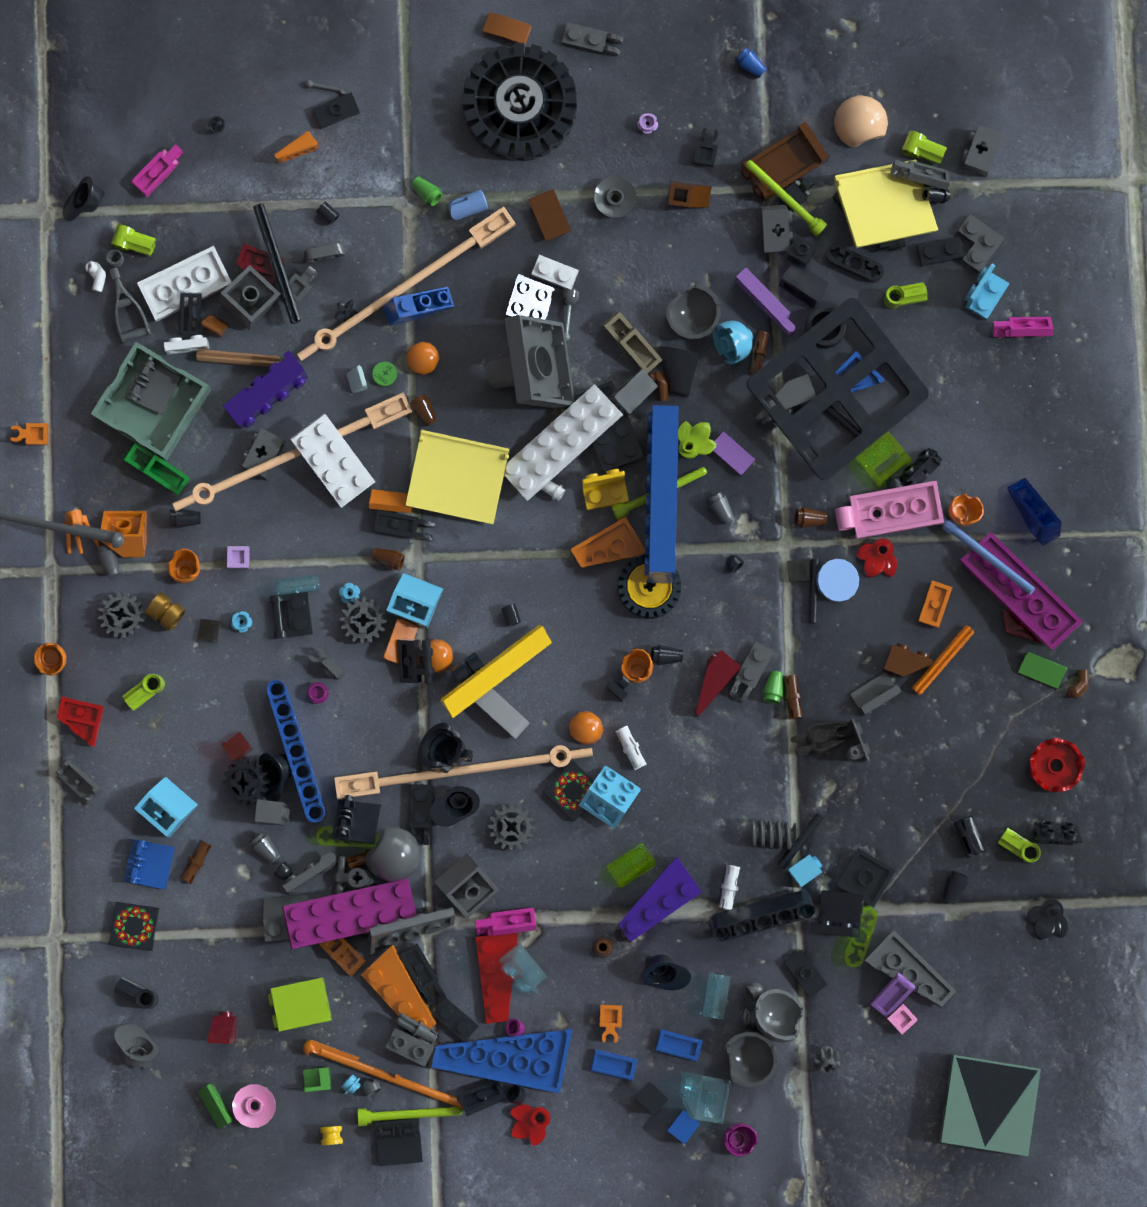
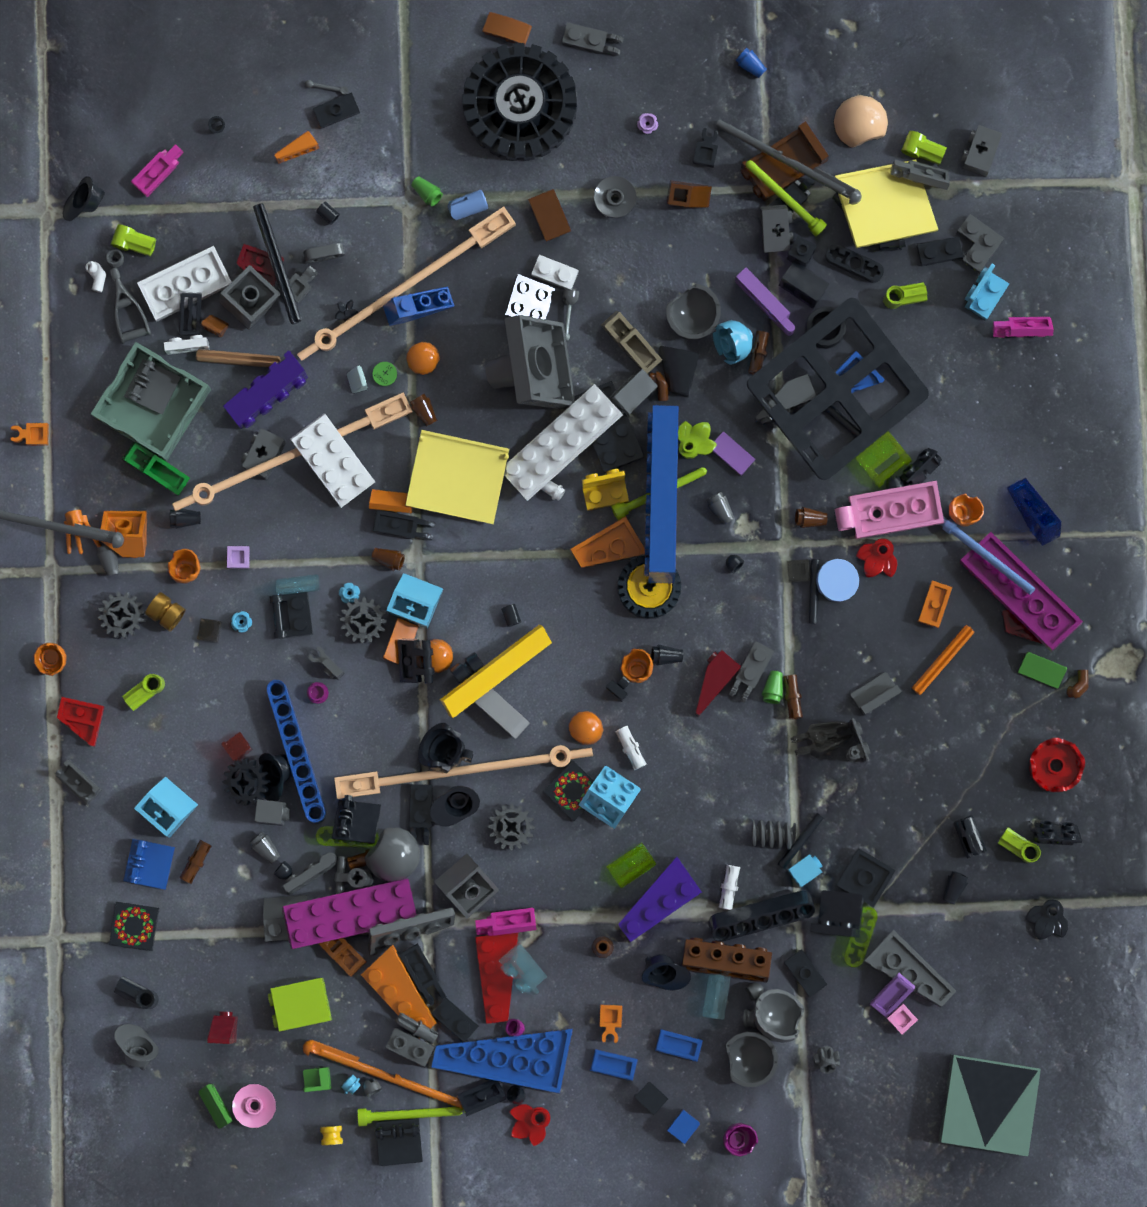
clear light blue slope [679,1072,731,1124] -> none
reddish brown slope [882,643,933,678] -> none
black pin [922,187,951,204] -> none
none -> reddish brown brick [682,938,772,983]
none -> dark grey bar [716,120,862,205]

